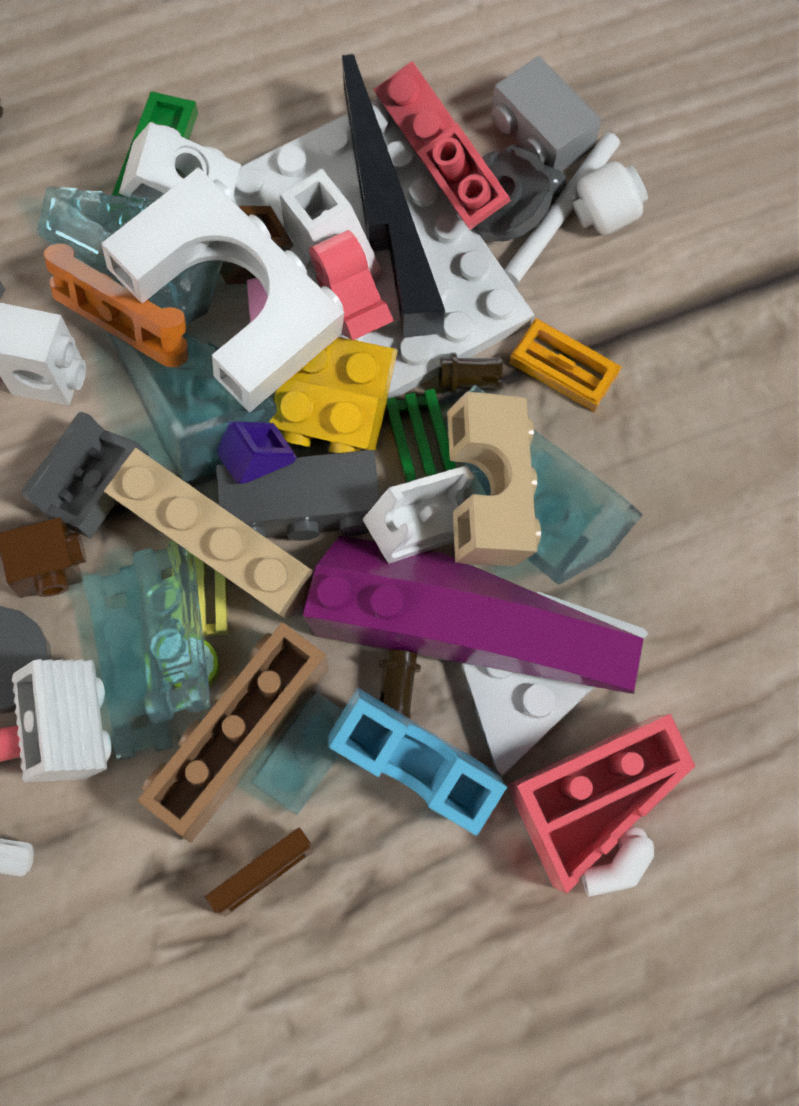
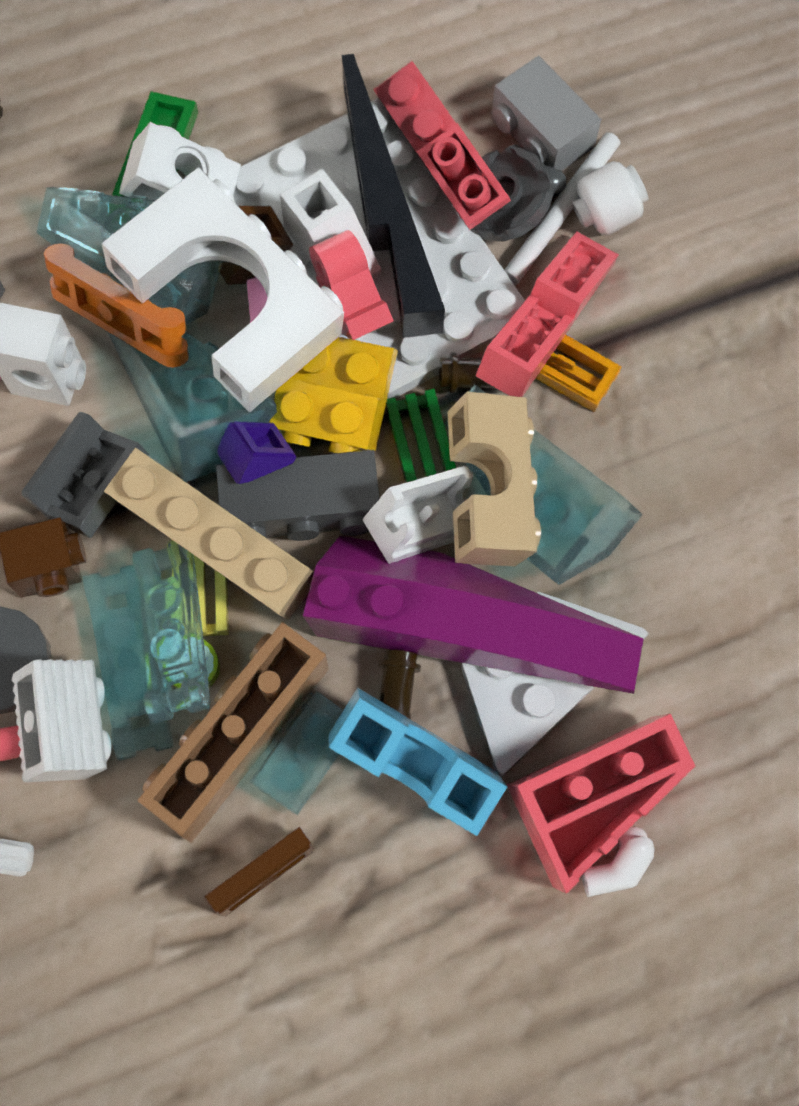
none -> coral slope [476,232,619,397]

